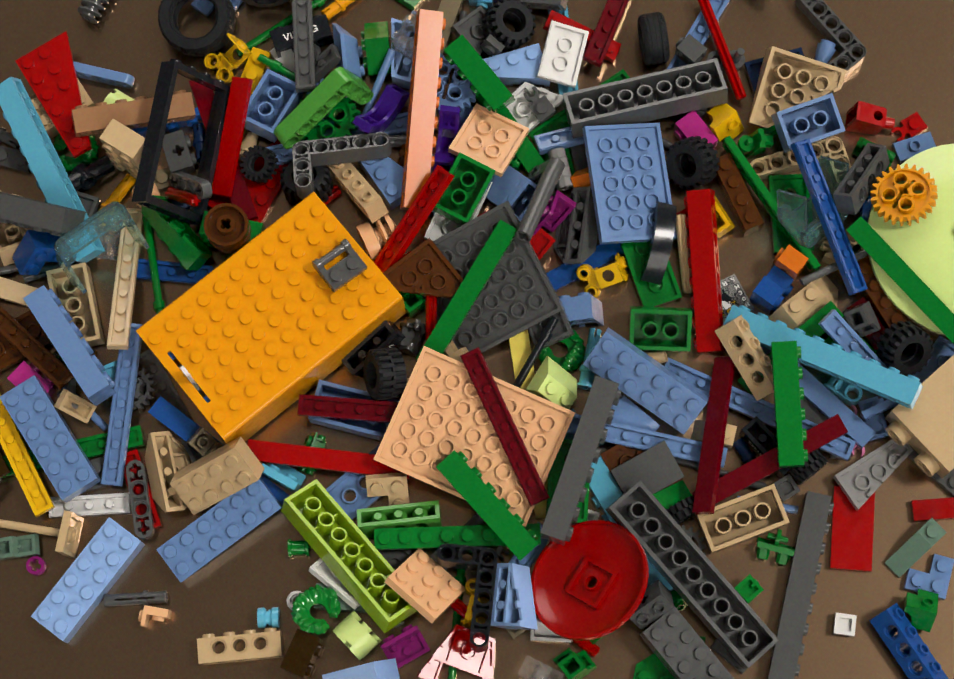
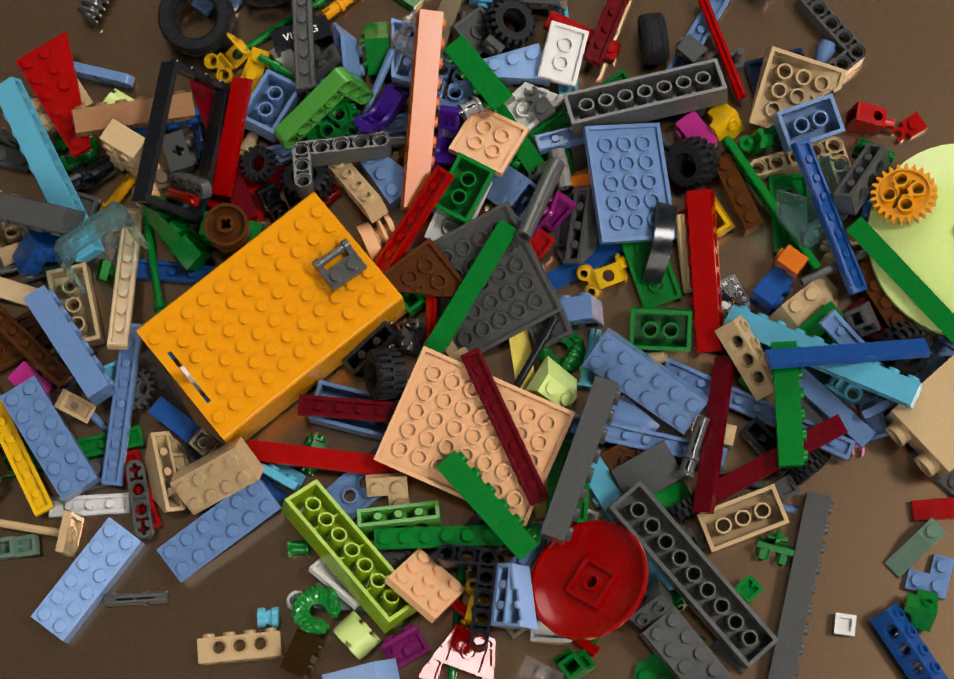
magenta bush [26,556,46,576] -> none
light nougat bracket [138,605,172,628] -> none
dark blue pin [733,438,757,464] -> none
red tile [829,486,875,572] -> none
light grey wing [833,440,913,511] -> none
medium blue plate [892,131,936,163] -> none
none -> green tile [95,259,116,281]
none -> black slope [254,181,289,224]
none -> light grey bush [457,96,484,121]
none -> dark grey pin [676,415,710,479]
none -> blue tile [764,338,931,369]

